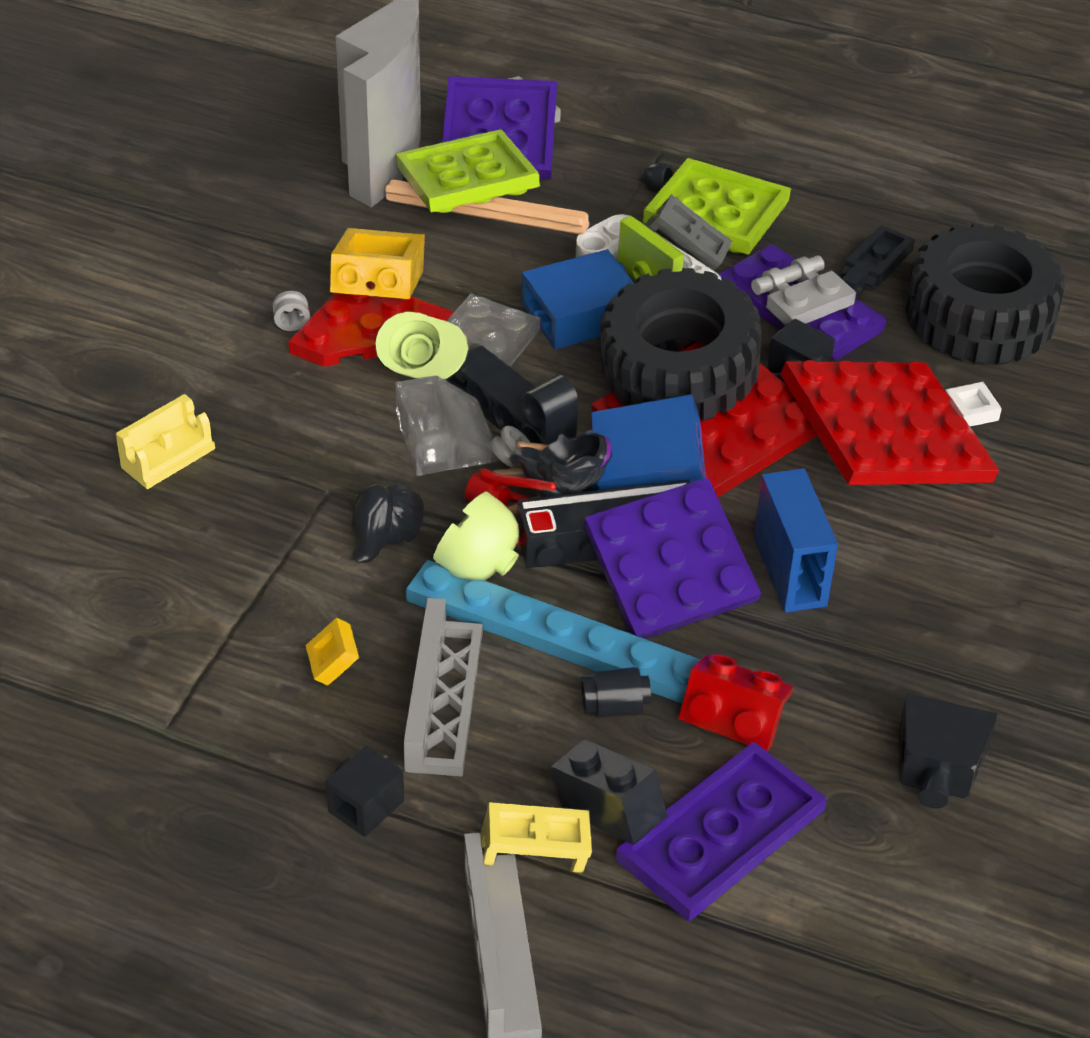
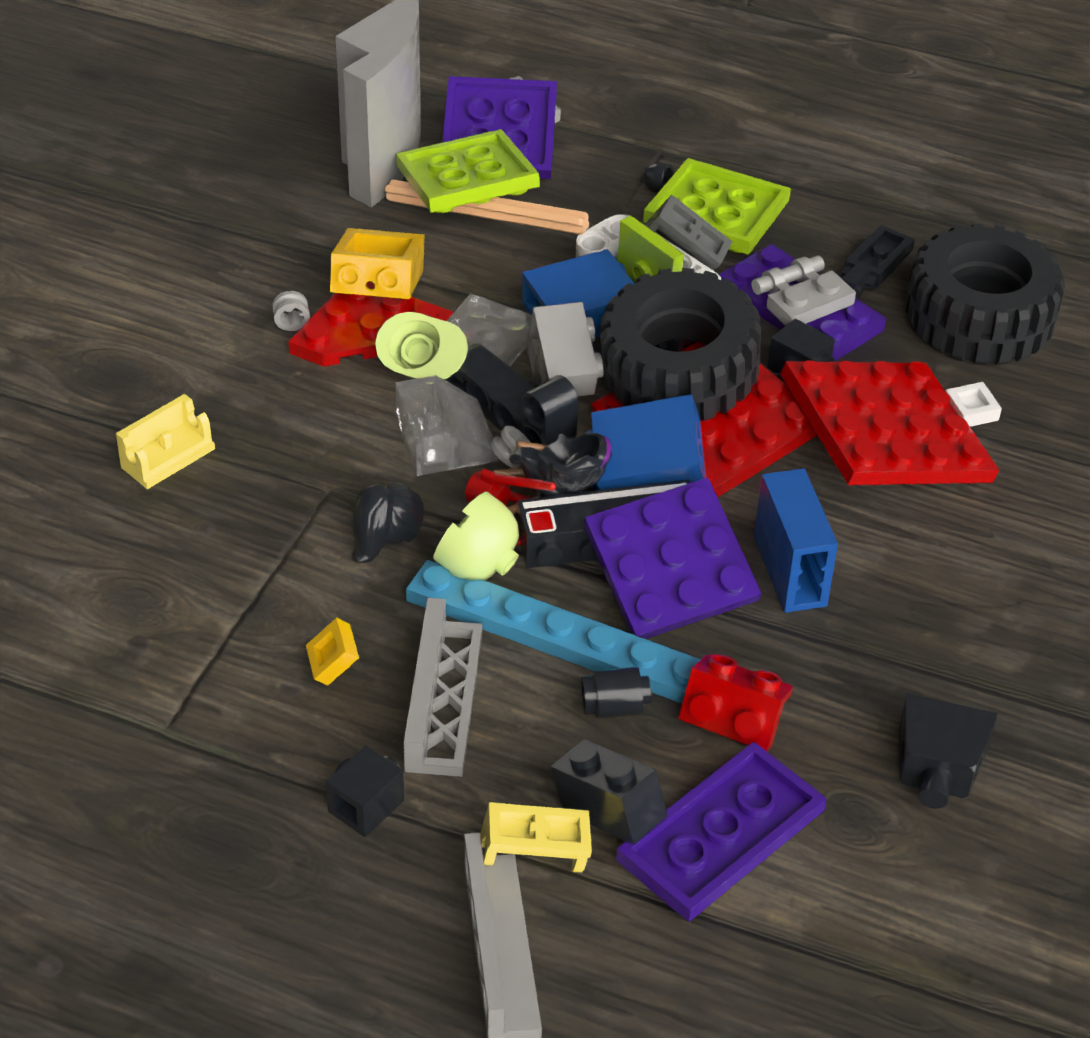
none -> light grey brick [527,302,603,396]

